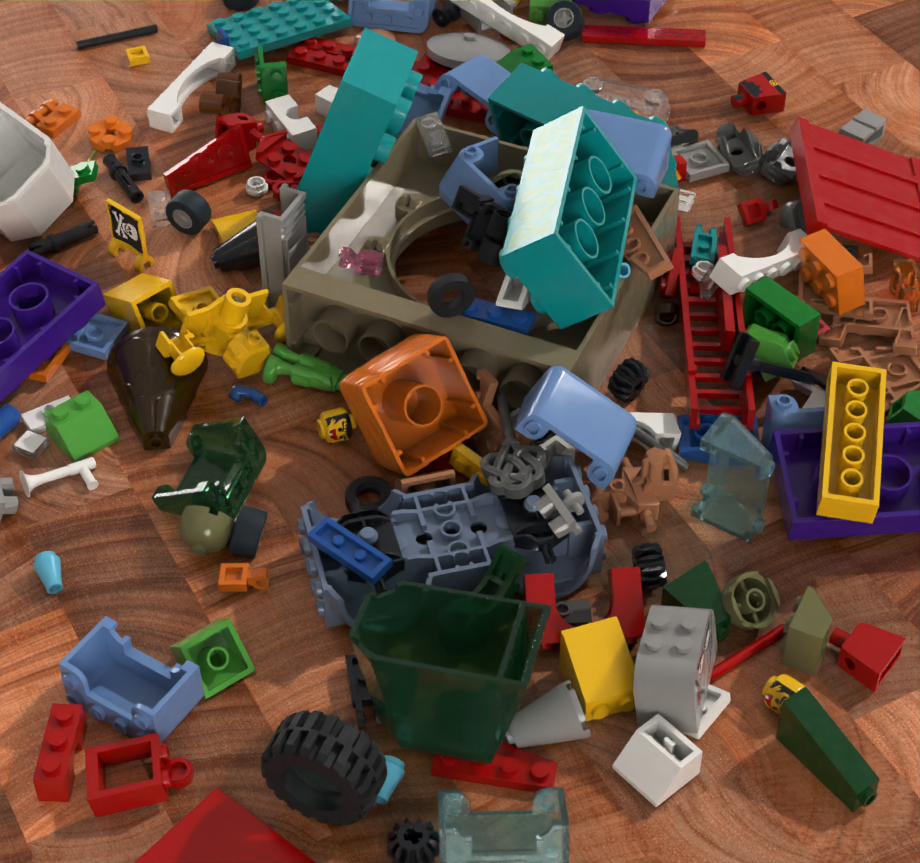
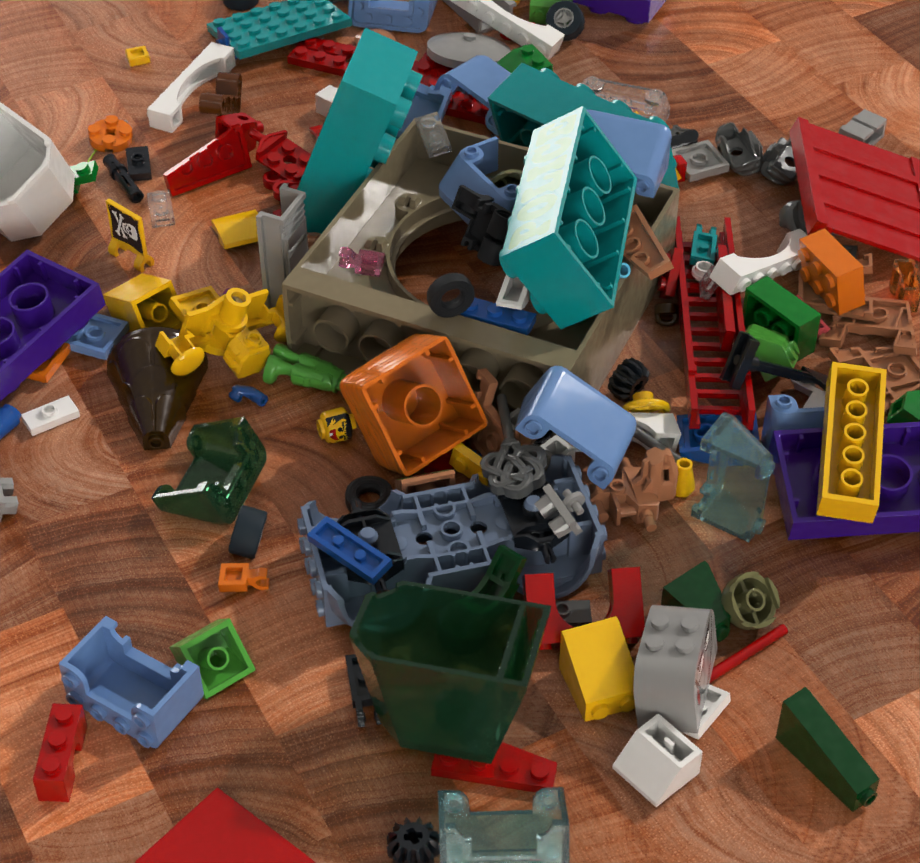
tile [12,429,50,460] -> none
white piece [19,457,99,497] -> none
orange plate [26,98,82,139] -> none
black pin [28,220,98,256] -> none
medium azure cone [33,551,63,594] -> none
bright green slope [43,390,120,462] -> none
black bar [76,24,158,50] -> none
red window [85,733,173,817] -> none
black wheel [166,189,211,235] -> none
red tile [166,757,194,789] -> none
olive cylinder [179,505,236,556] -> none
black cone [210,220,261,272] -> none
white plate [245,176,268,197] -> none
green bracket [255,46,289,105] -> none
black tyre [260,710,387,826] -> none
white arch [264,94,317,150] -> none
medium azure cone [375,755,405,805] -> none
black wheel [432,1,461,28] -> none
light grey cone [503,680,591,748] -> none
red tile [581,25,706,48] -> none
black gear [632,542,667,591] -> none
clear tile [678,189,696,212] -> none
red torso [730,72,787,116] -> none
red plate [737,197,779,227] -> none
yellow head [762,674,806,715] -> none
olive slope [780,586,832,676] -> none
red torso [829,622,906,692] -> none
none -> yellow piece [622,391,671,413]
none -> yellow cone [676,458,695,498]

